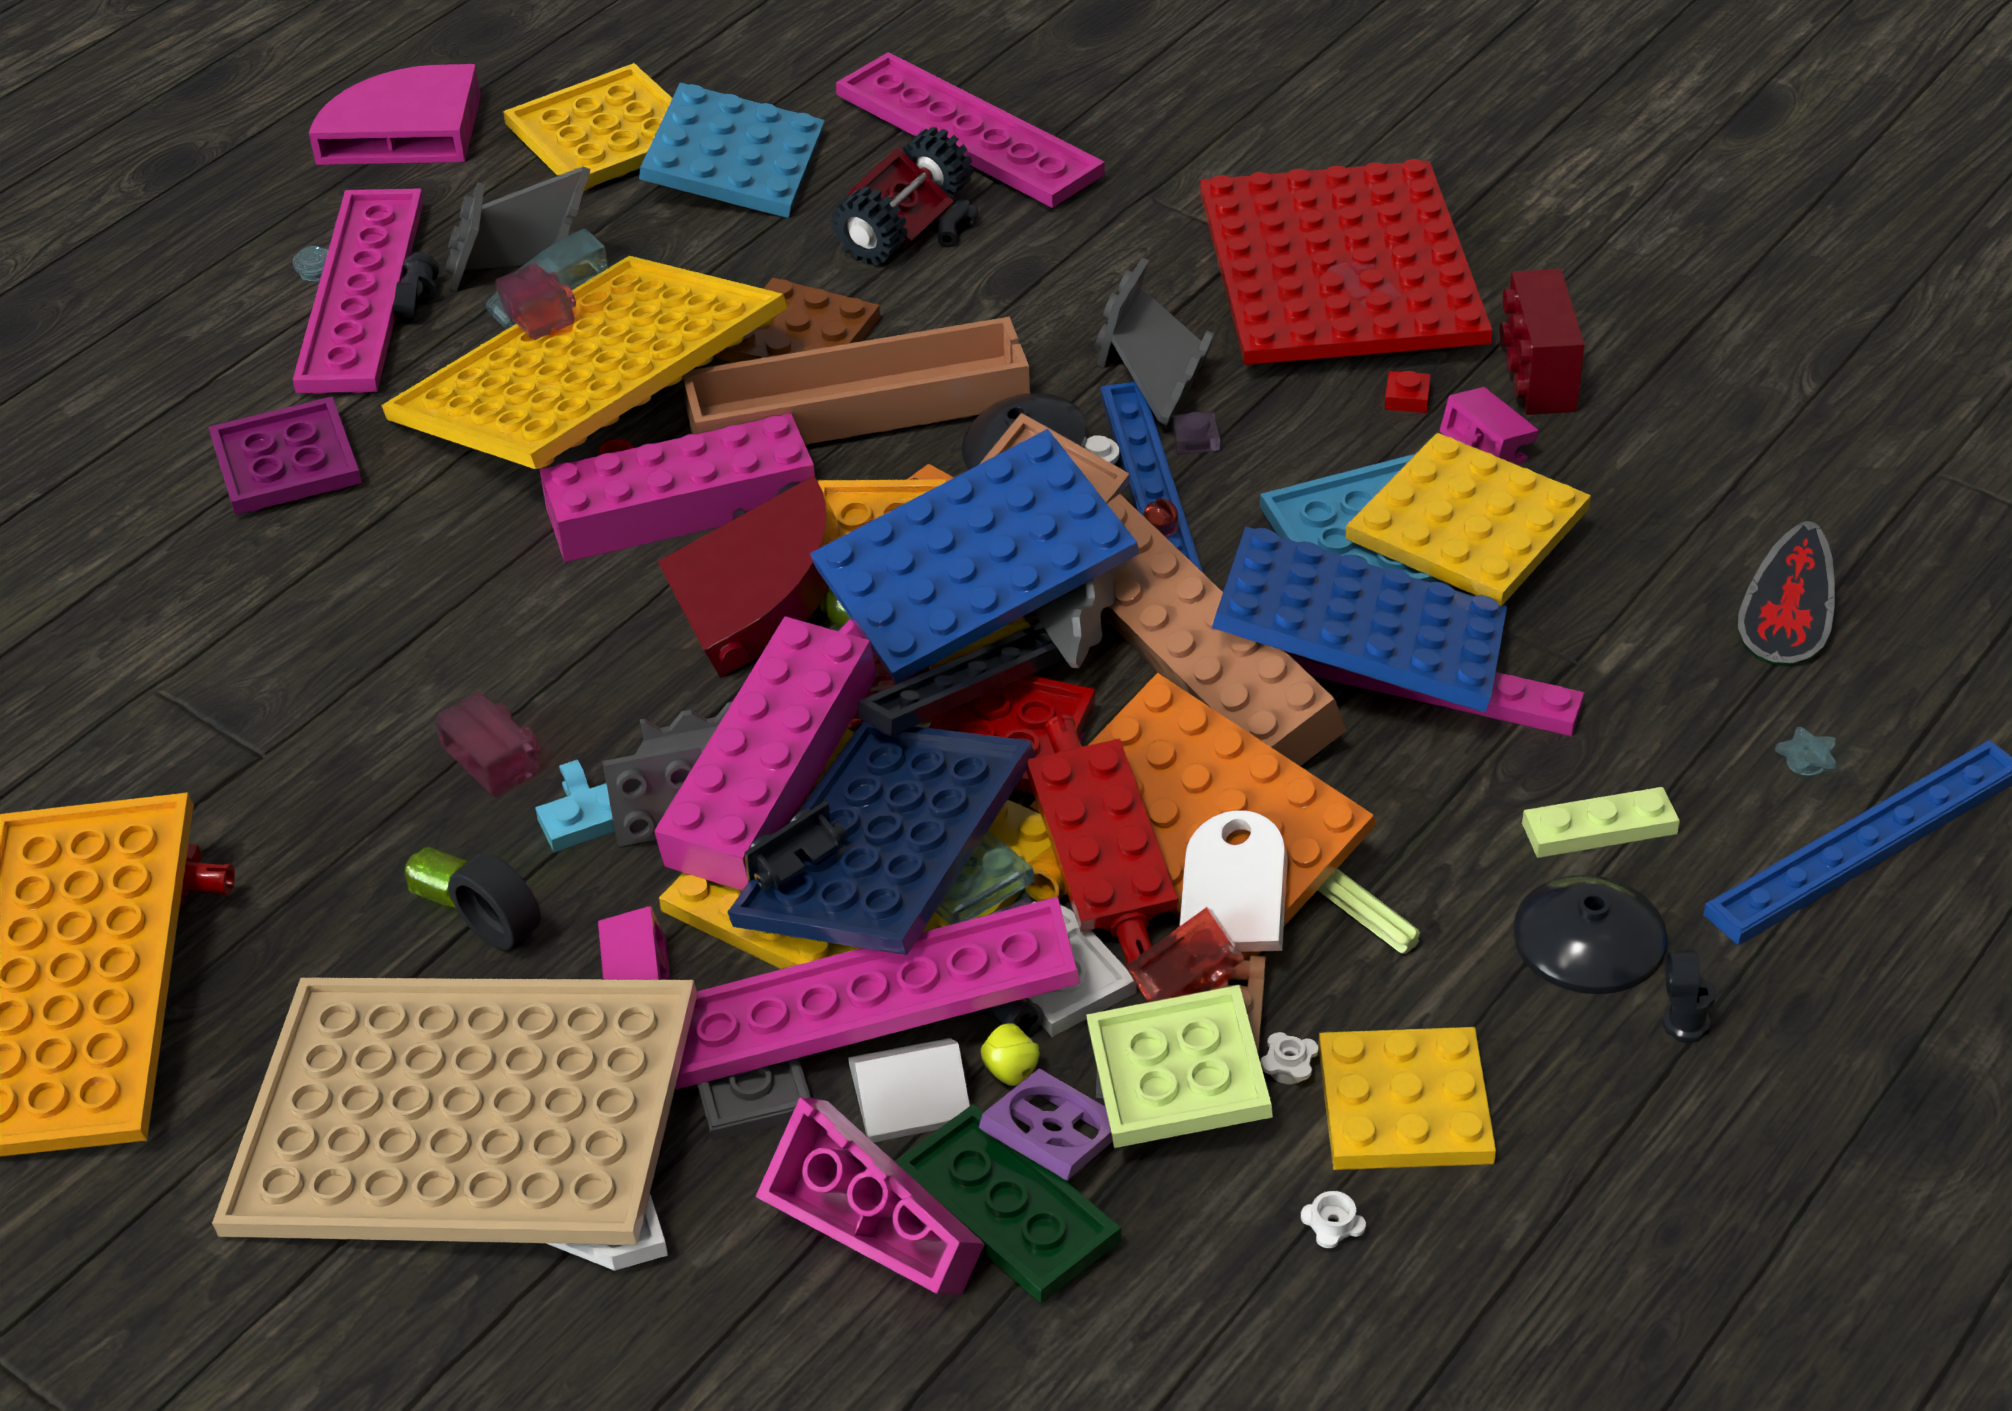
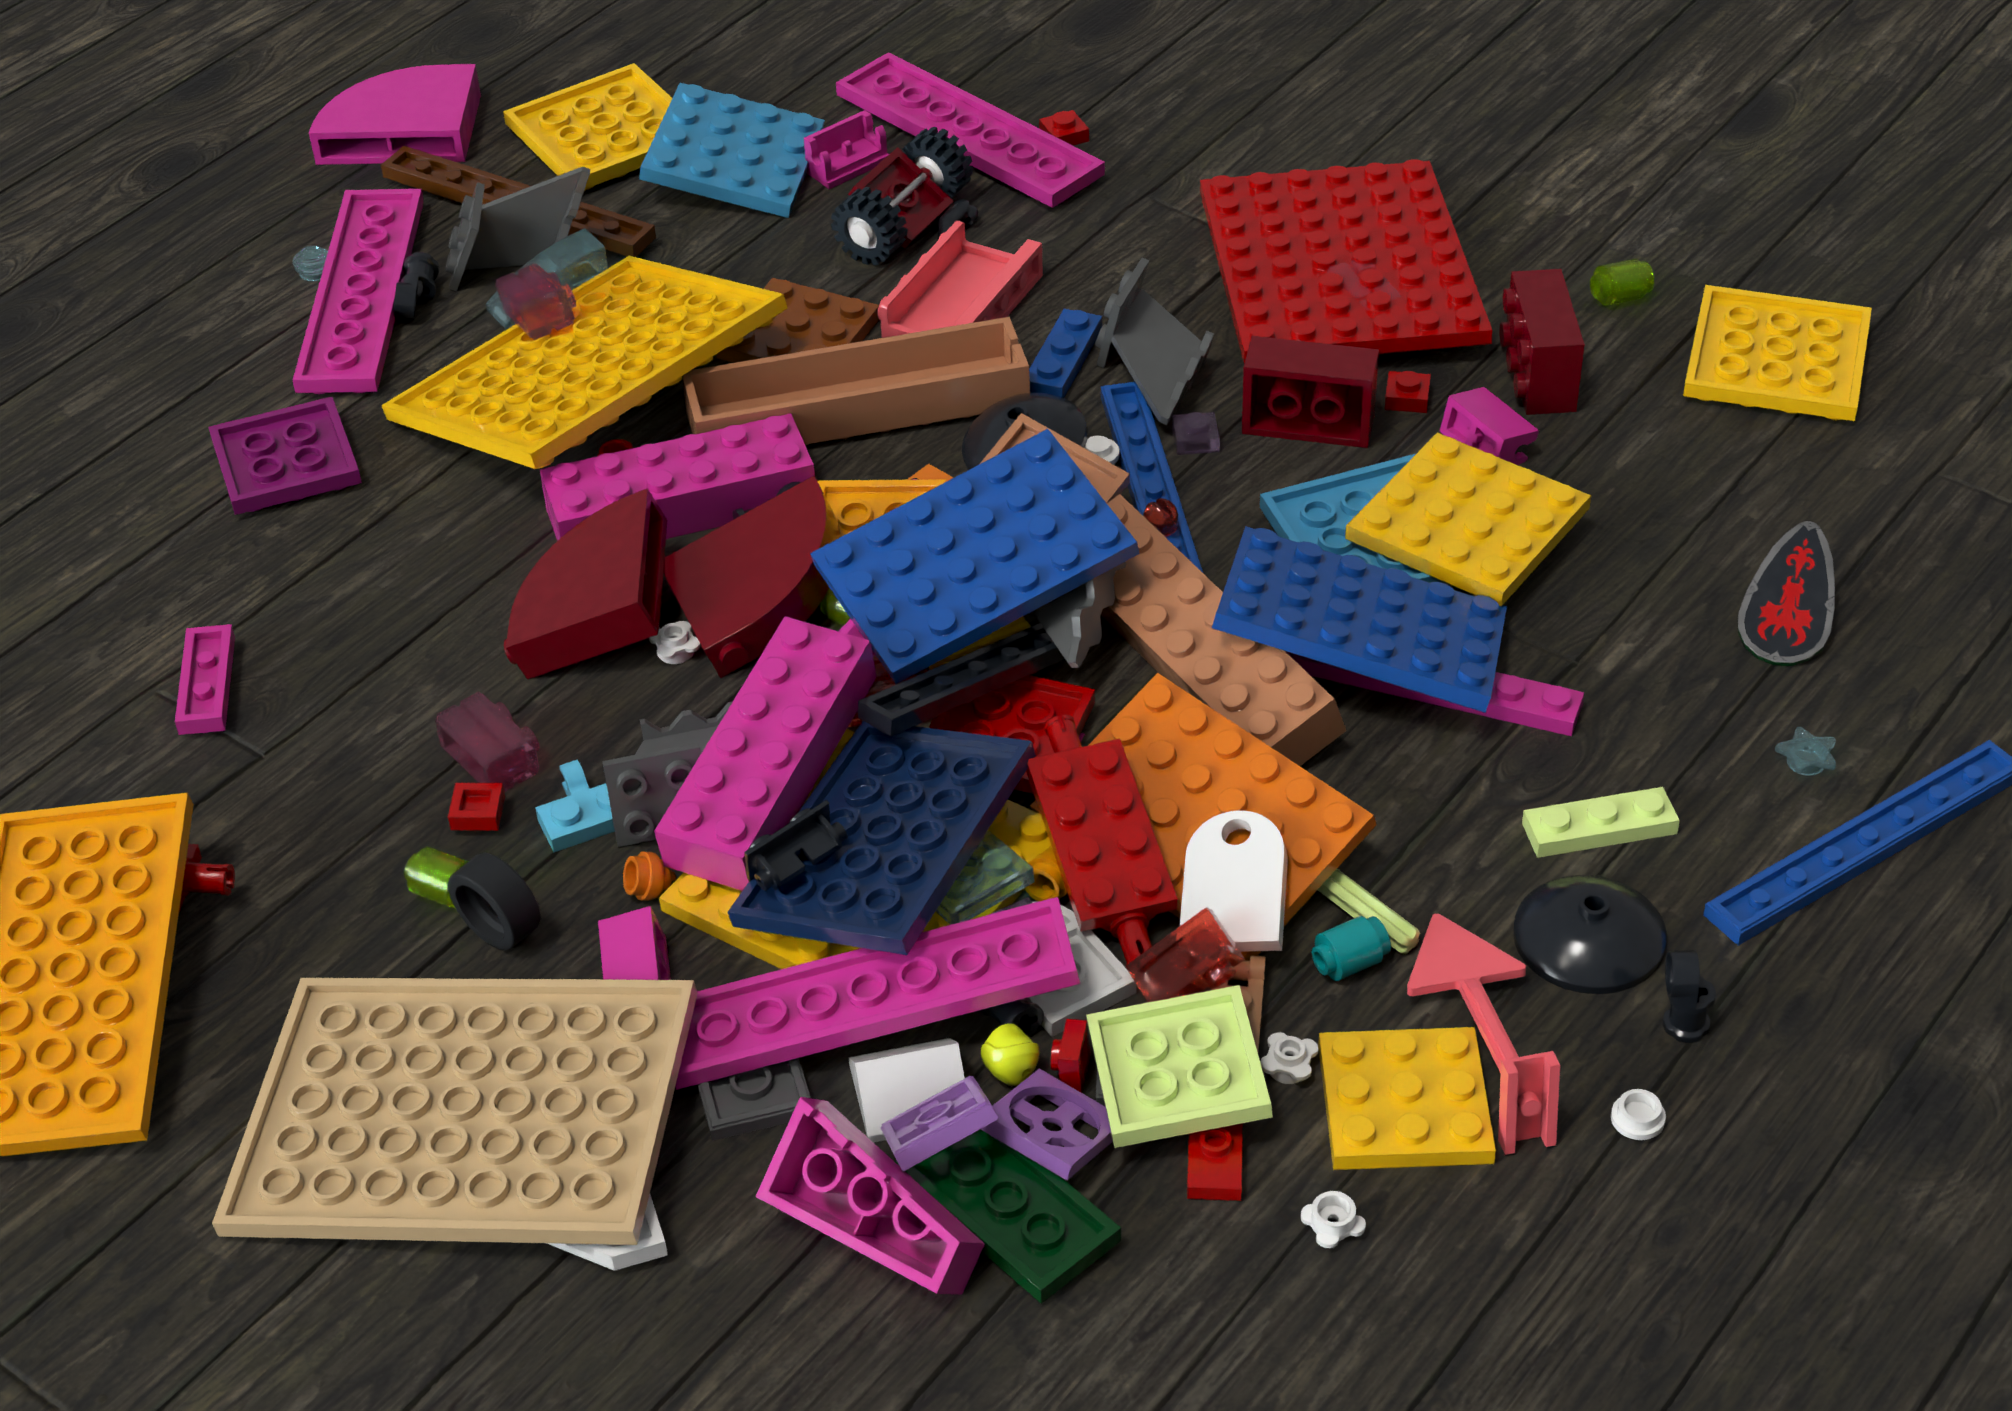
none -> dark pink plate [175,624,235,735]
none -> reddish brown plate [381,146,656,257]
none -> red plate [448,783,505,831]
none -> dark red brick [504,488,668,679]
none -> orange plate [623,851,676,901]
none -> white plate [649,621,701,664]
none -> dark pink hinge [804,110,889,189]
none -> coral panel [878,220,1043,338]
none -> medium lavender piece [880,1076,999,1171]
none -> blue plate [1029,309,1102,398]
none -> red plate [1039,110,1089,146]
none -> red plate [1051,1019,1091,1093]
none -> red plate [1187,1123,1243,1201]
none -> dark red brick [1242,336,1379,448]
none -> teal brick [1311,916,1391,981]
none -> coral piece [1407,914,1560,1155]
none -> clear neon green brick [1590,259,1654,306]
none -> white plate [1611,1089,1666,1140]
none -> yellow plate [1683,285,1872,421]

